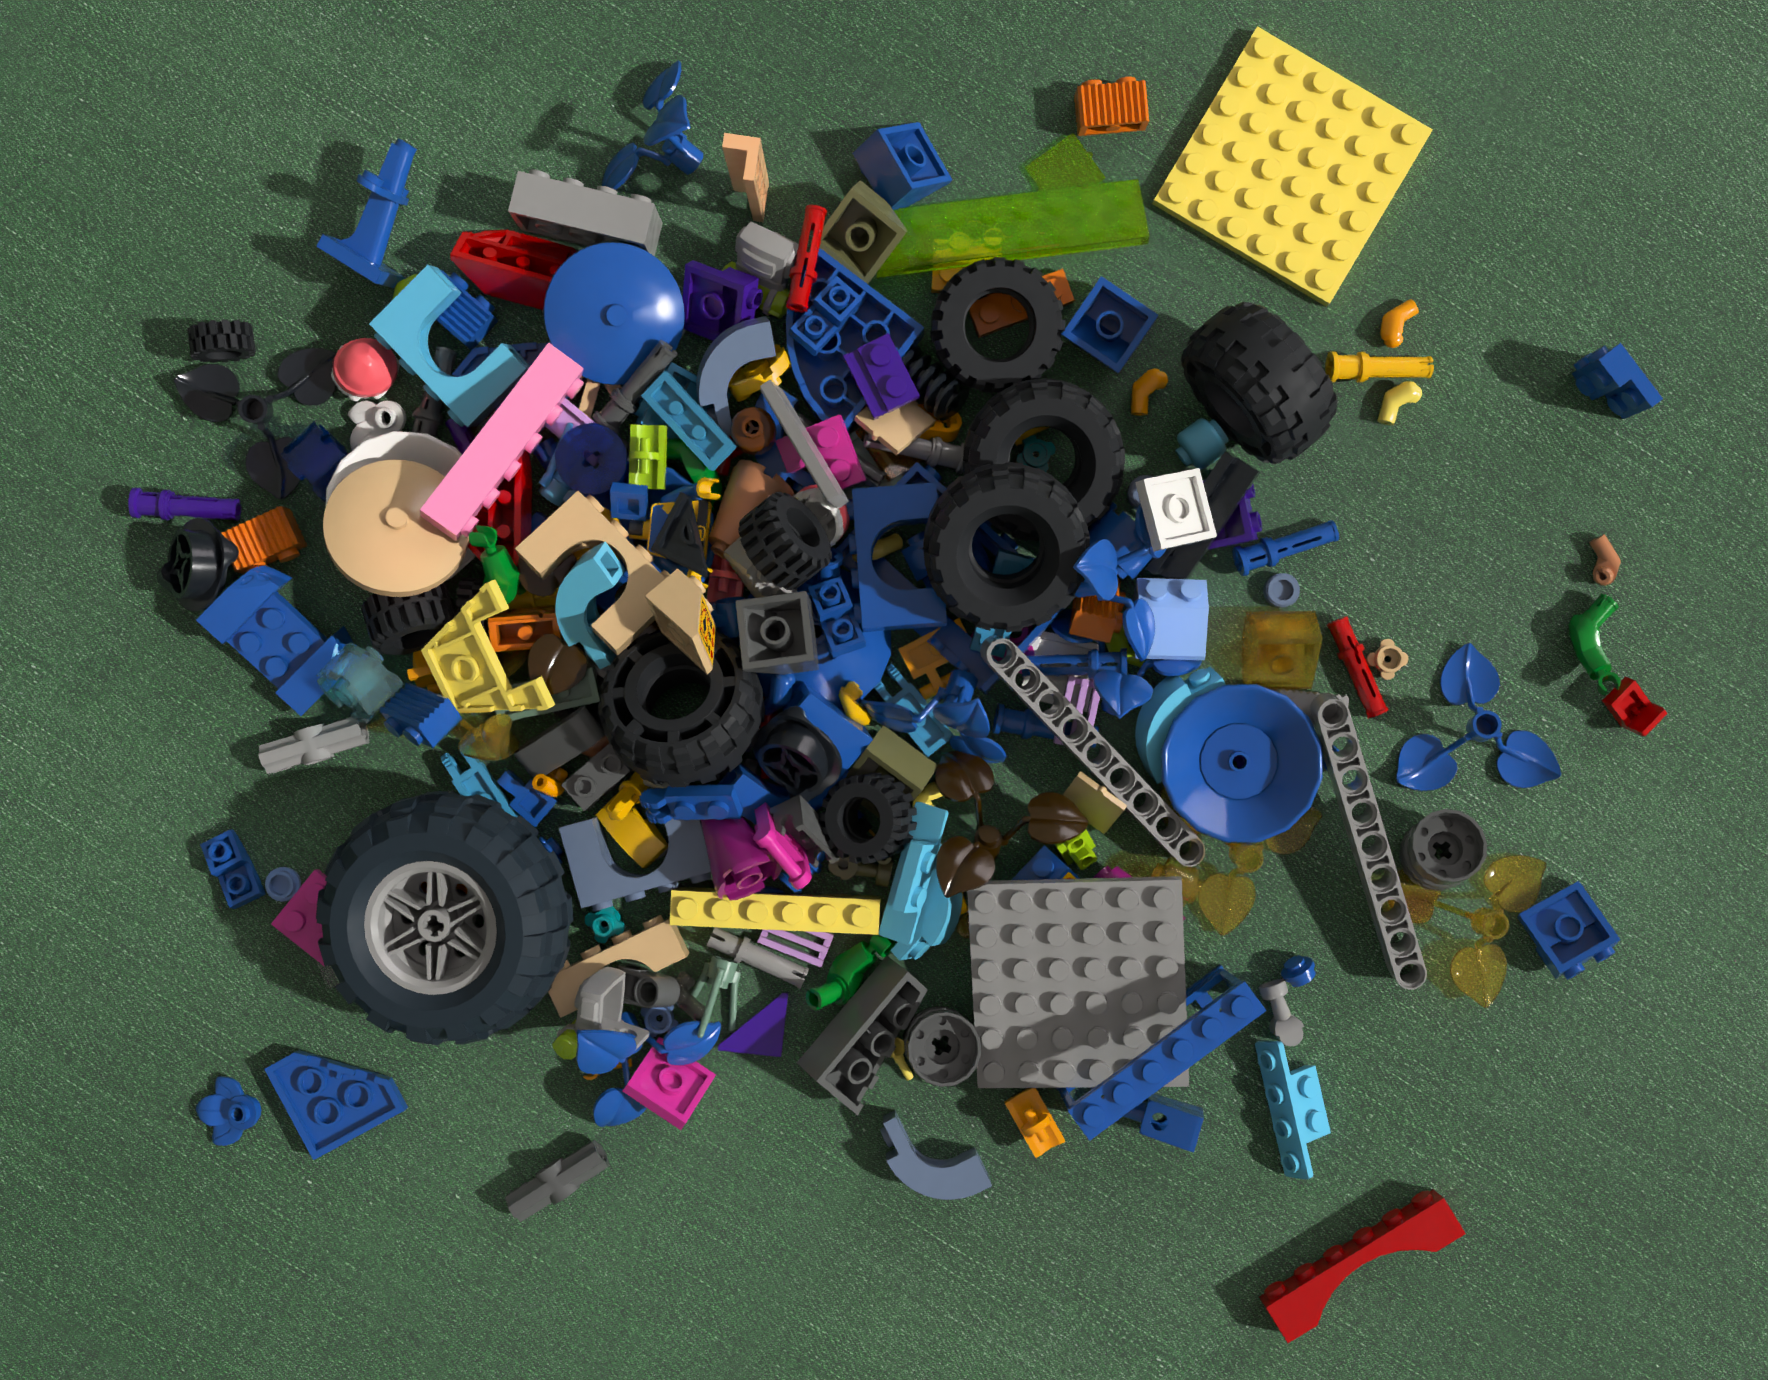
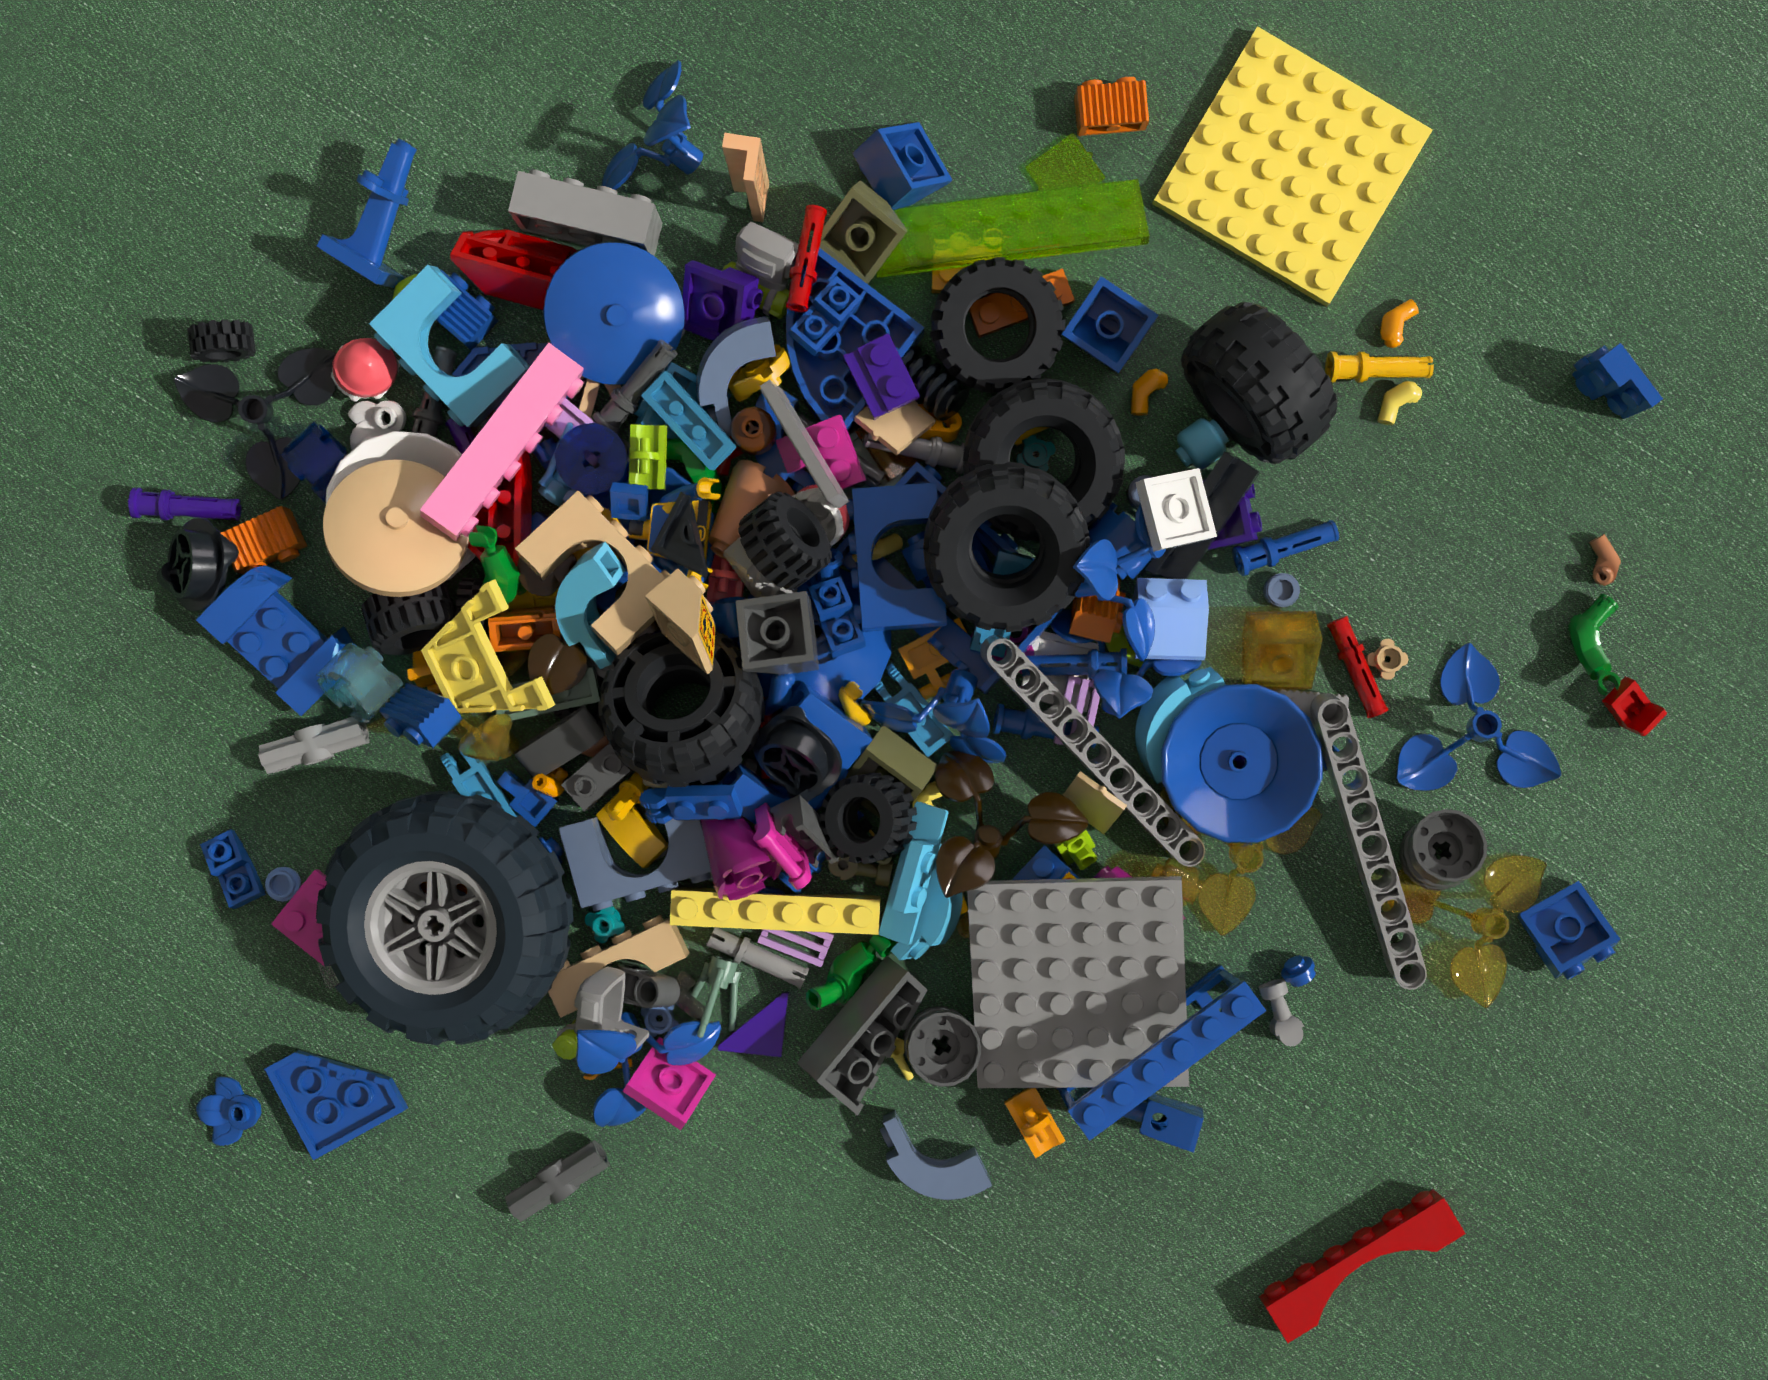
medium azure bracket [1255,1040,1331,1180] -> none

